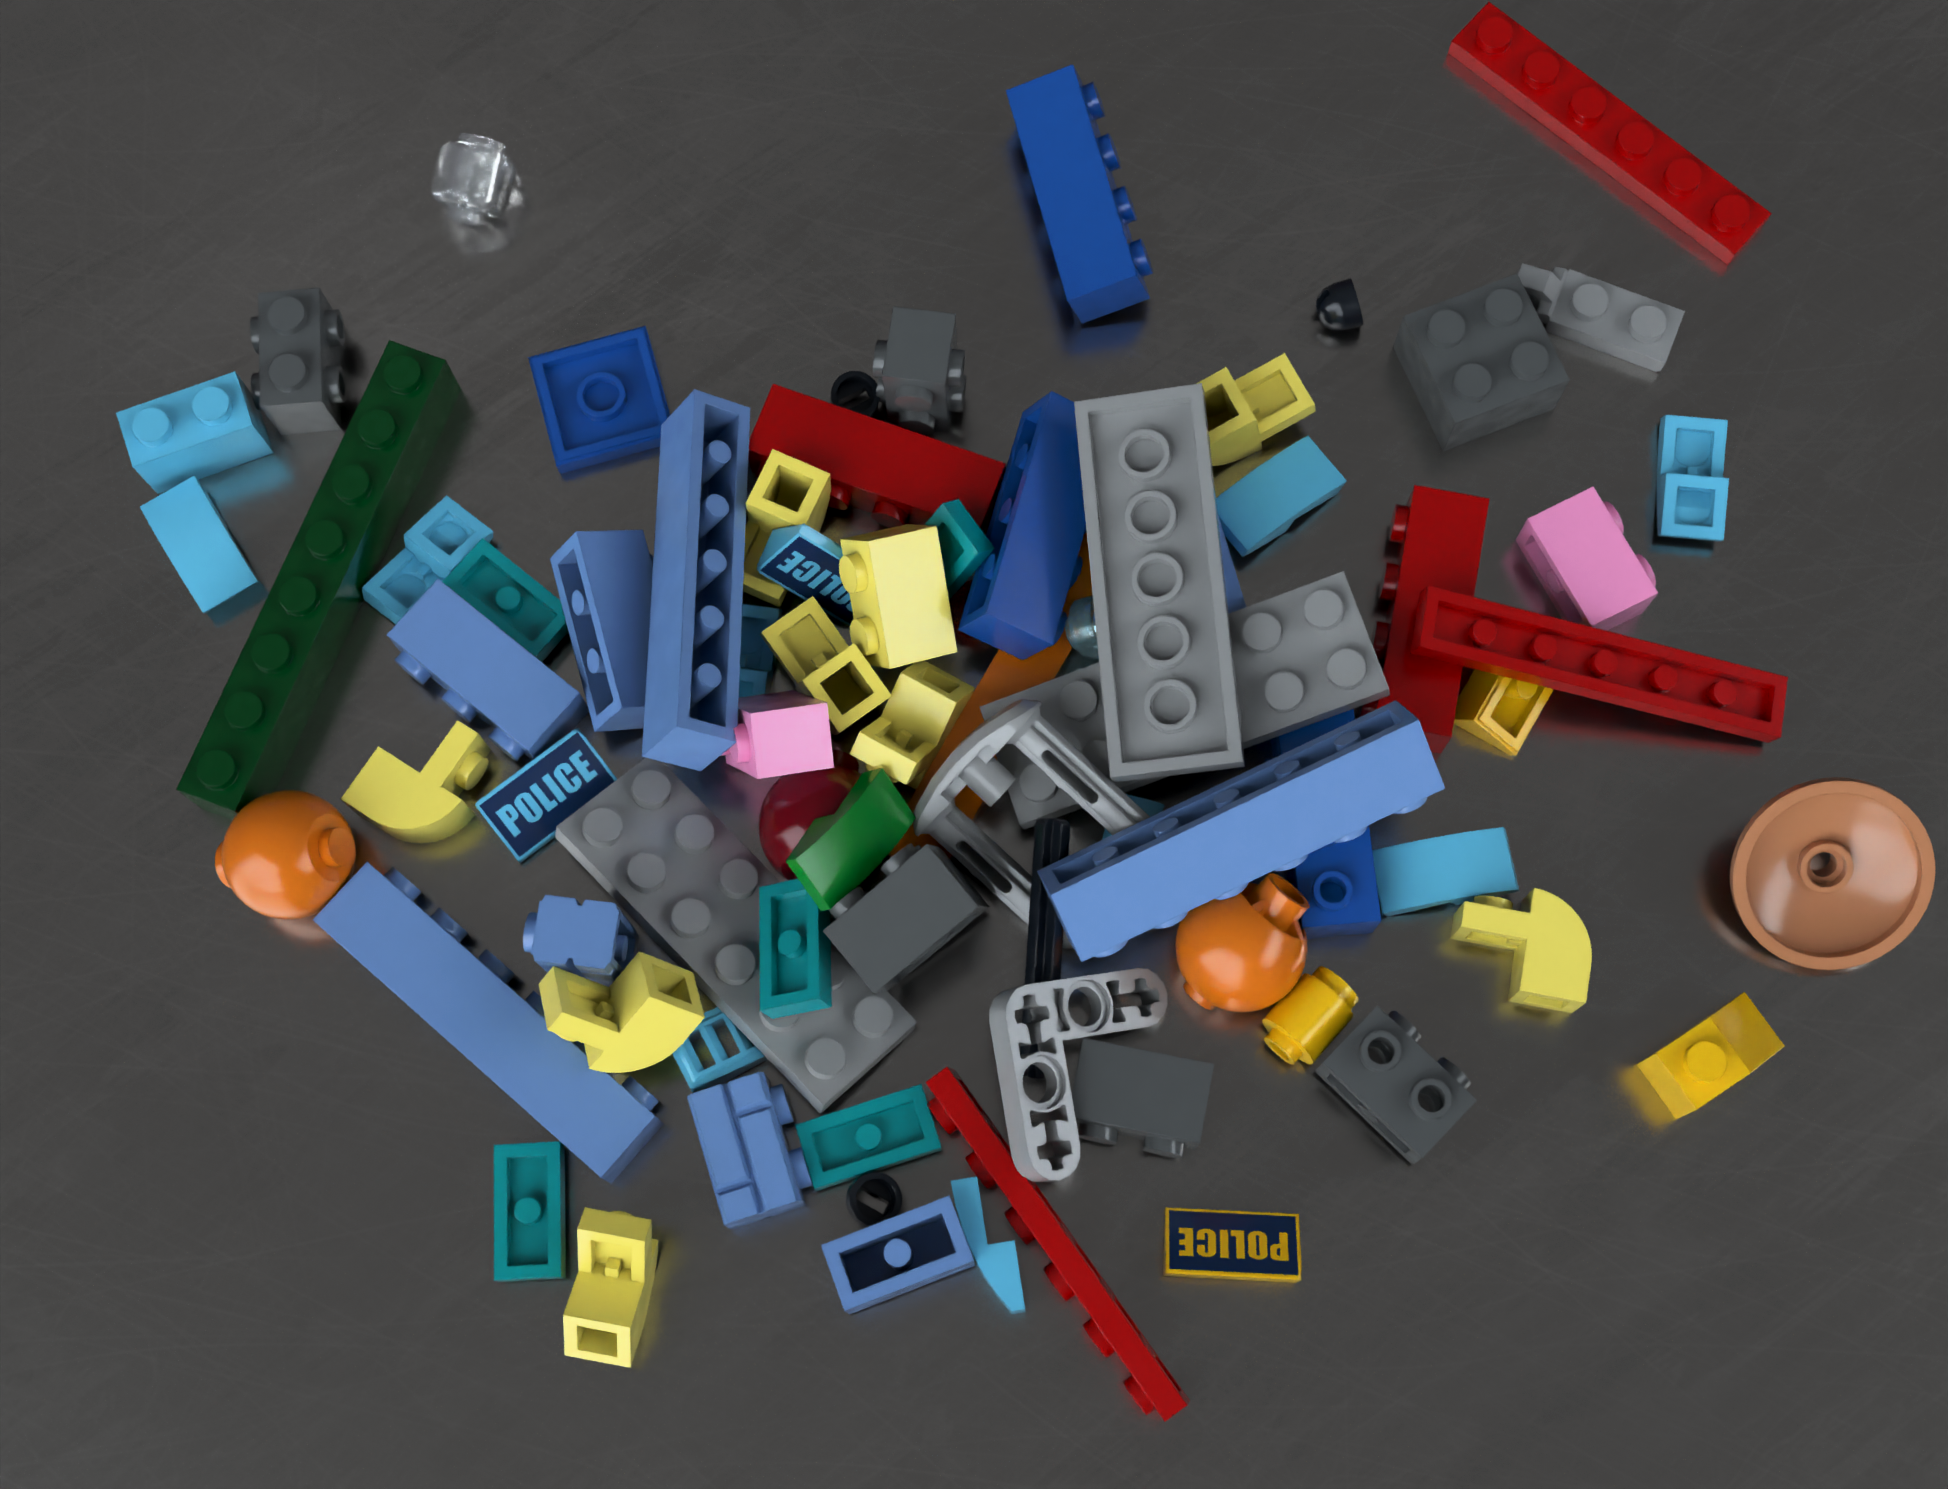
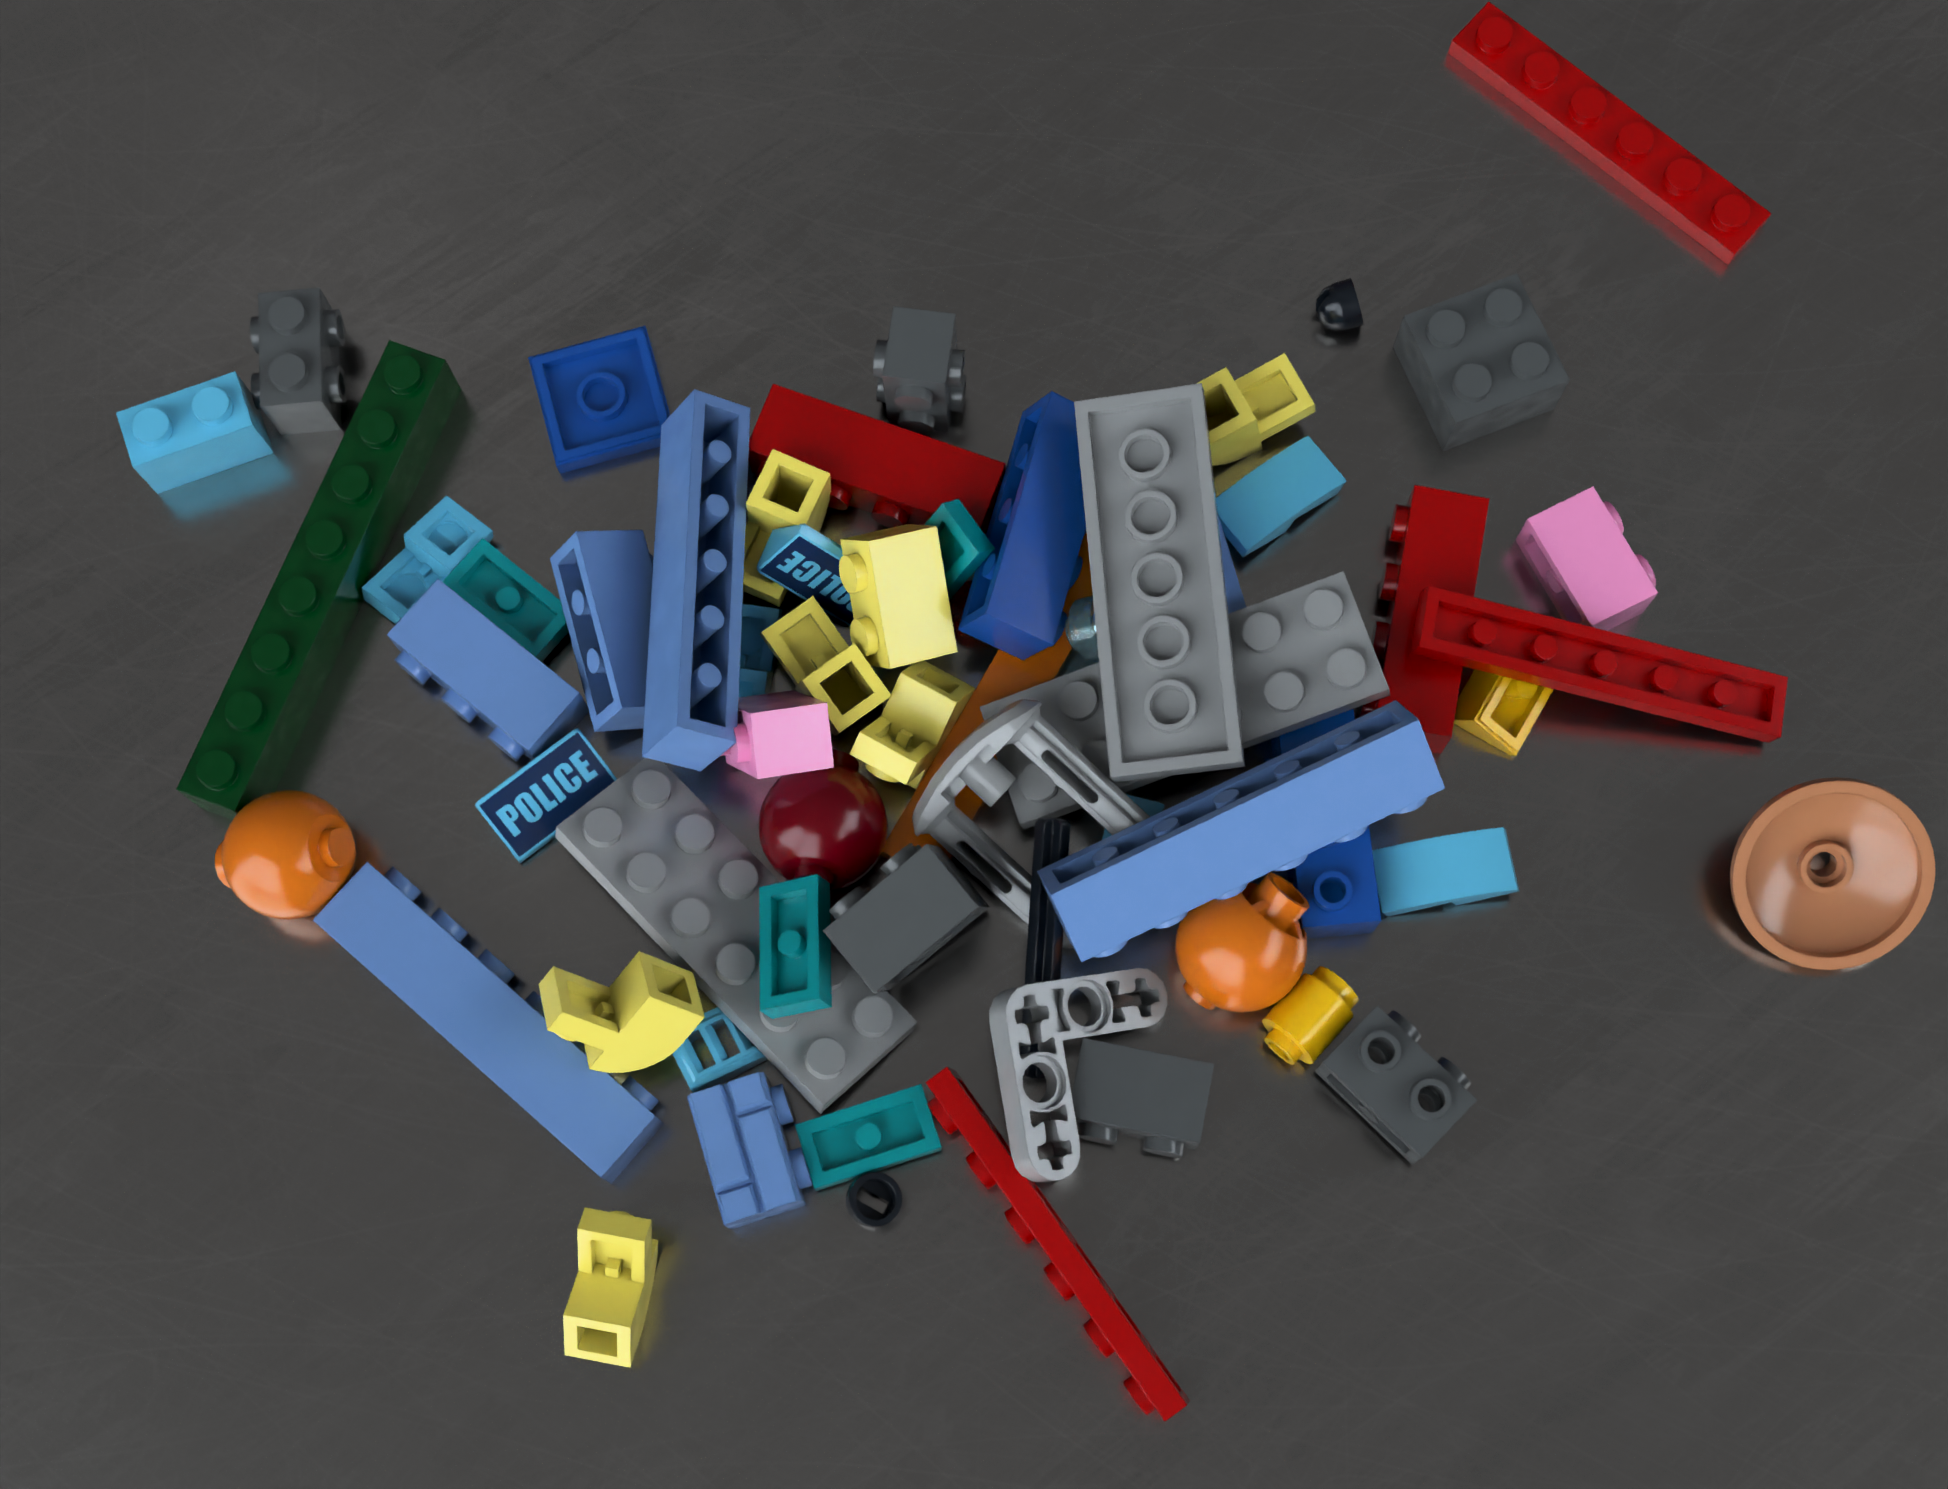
medium azure slope [140,475,260,613] -> none
light yellow brick [341,720,491,843] -> none
clear head [431,133,516,227] -> none
teal plate [494,1141,566,1282] -> none
medium blue brick [523,895,639,987] -> none
green slope [786,768,916,911] -> none
medium blue brick [821,1195,975,1314] -> none
black hinge [830,371,880,417] -> none
medium azure slope [951,1177,1025,1314] -> none
blue brick [1006,64,1153,324] -> none
slope [1163,1207,1302,1283] -> none
light yellow brick [1450,888,1592,1013] -> none
light grey hinge [1517,263,1685,372] -> none
yellow slope [1636,992,1785,1119] -> none
medium azure slope [1656,415,1729,542] -> none

